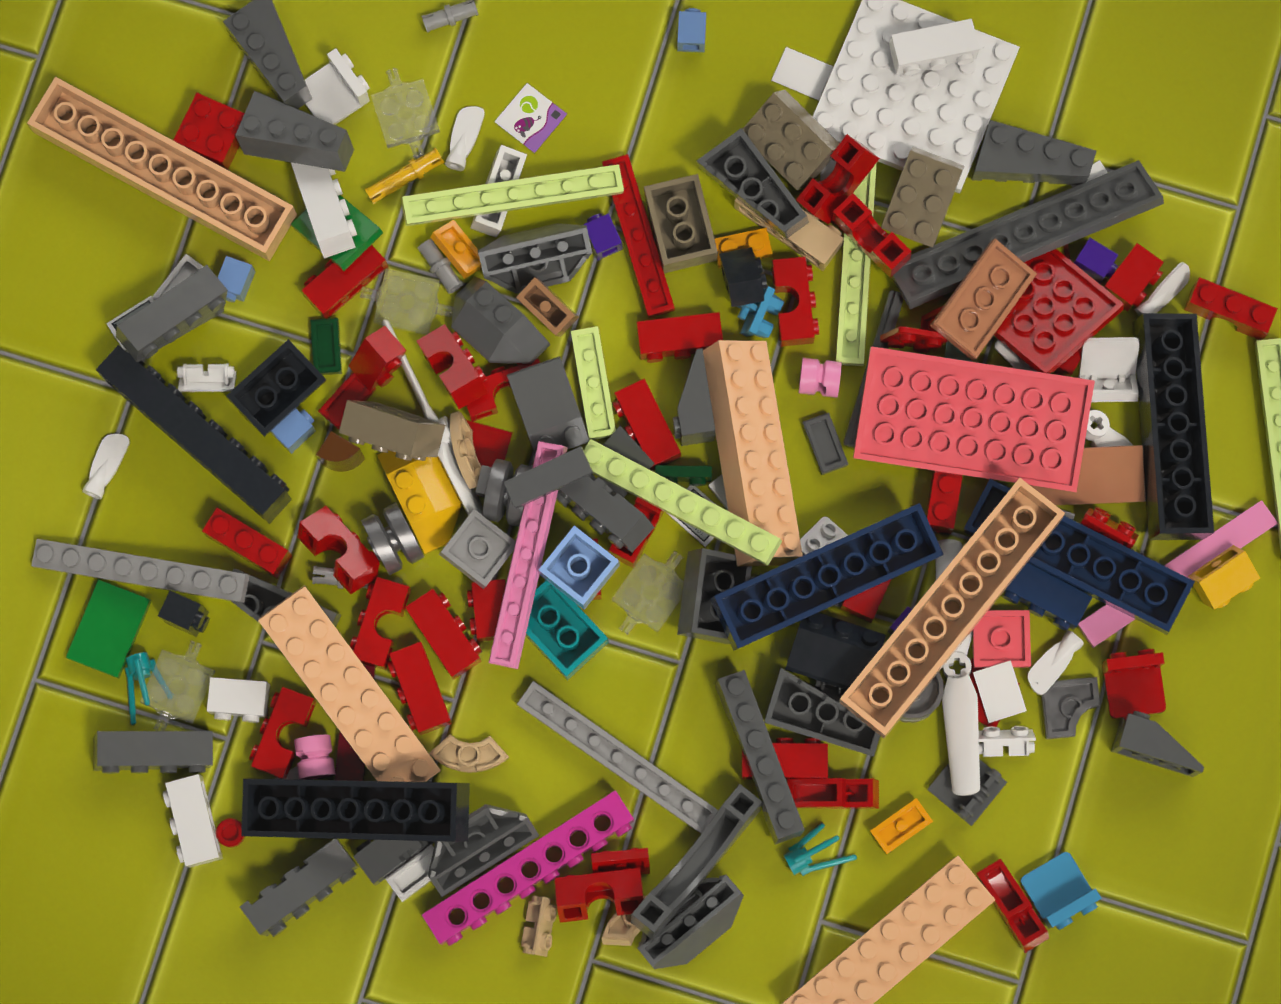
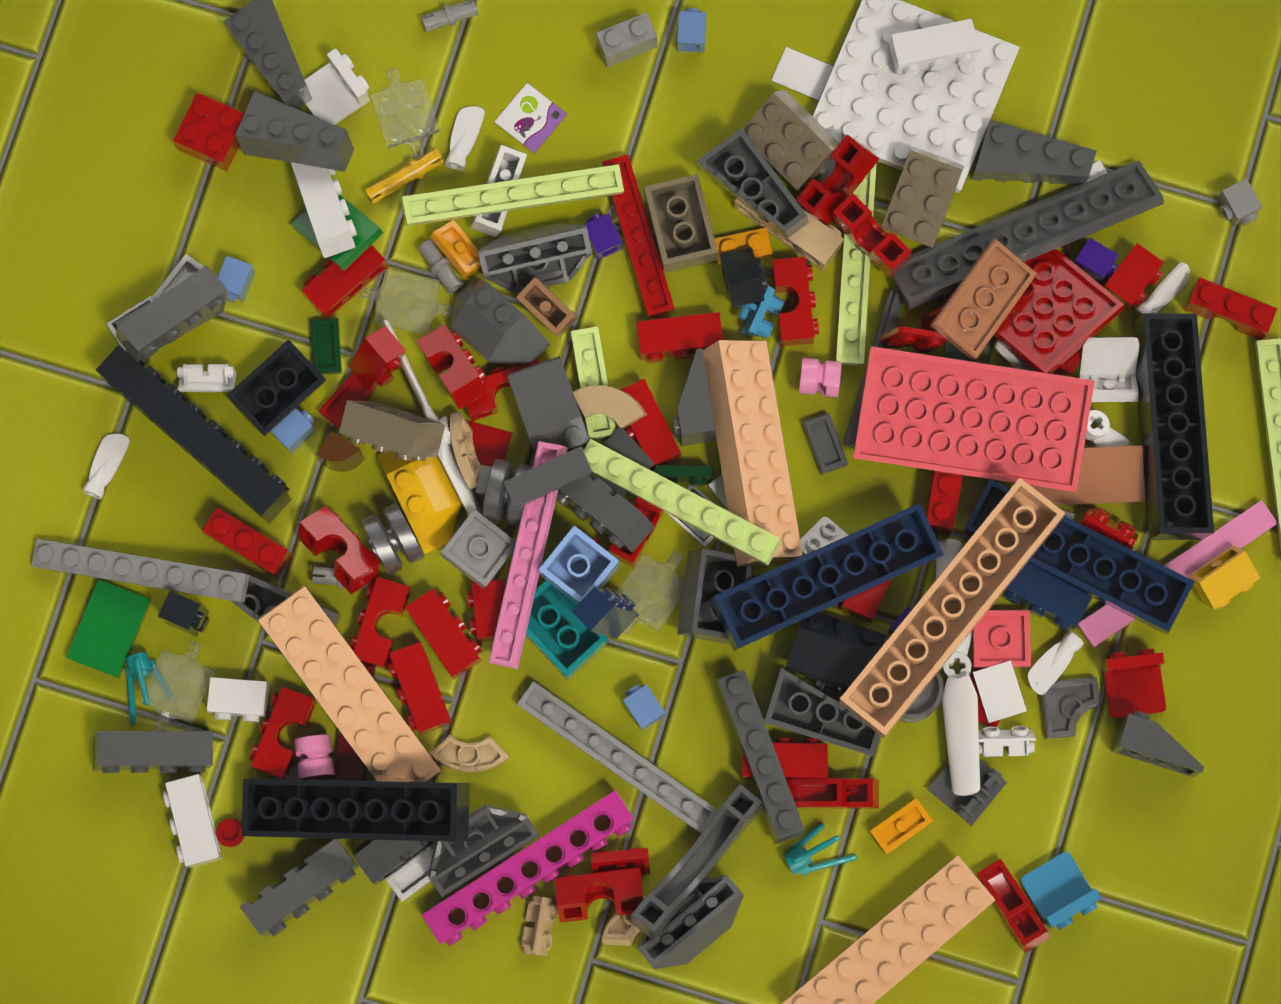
light nougat brick [27,77,297,261] -> none
none -> dark blue brick [571,586,639,639]
none -> tan tile [573,385,647,428]
none -> light grey brick [596,12,657,67]
none -> medium blue brick [623,684,665,731]
none -> light grey brick [1218,178,1262,226]

